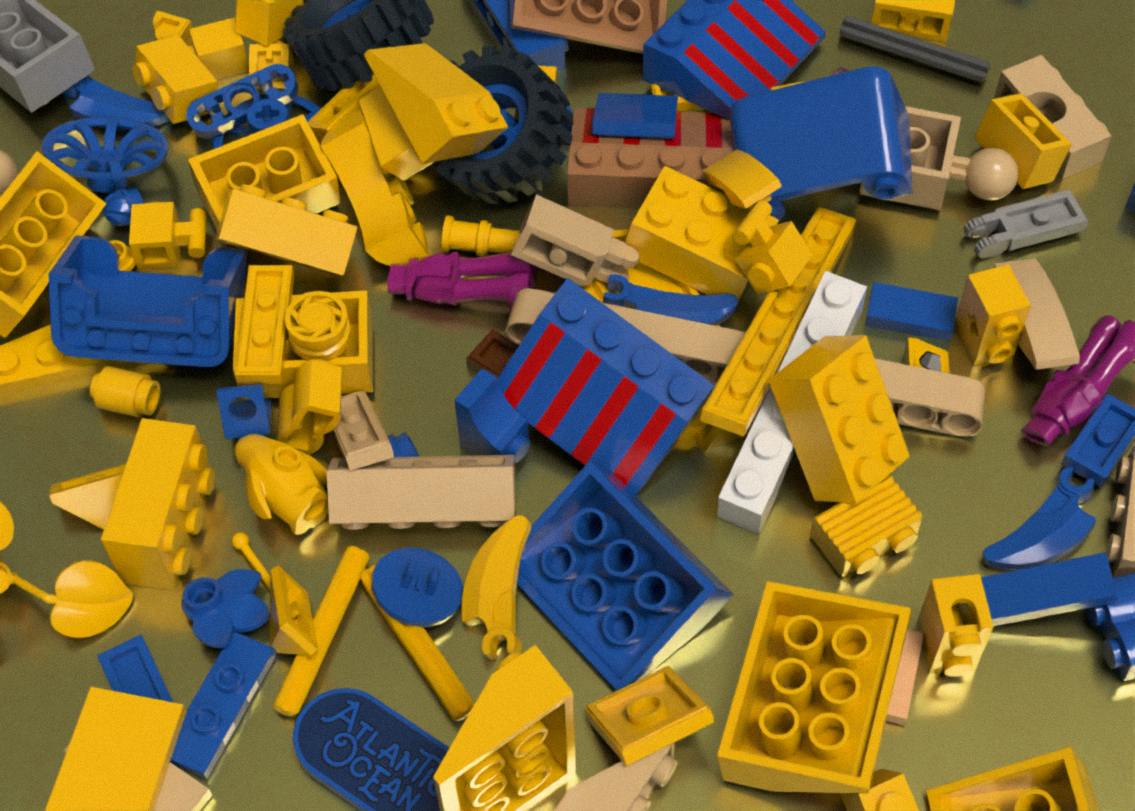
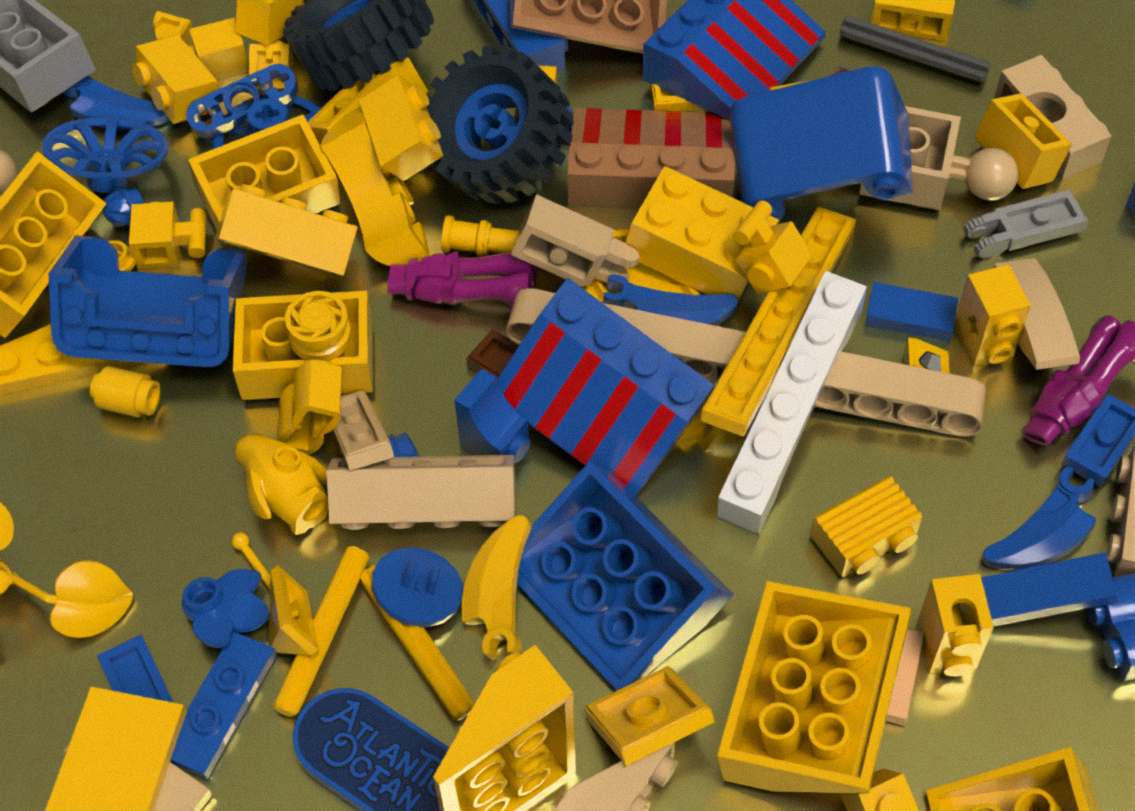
yellow slope [49,464,126,529] -> none
yellow brick [101,418,215,591] -> none
blue bracket [216,384,273,439] -> none
yellow tile [235,265,295,384] -> none
yellow slope [364,43,508,164] -> none
blue tile [593,93,678,139] -> none
yellow slope [702,149,782,209] -> none
yellow brick [768,335,910,503] -> none

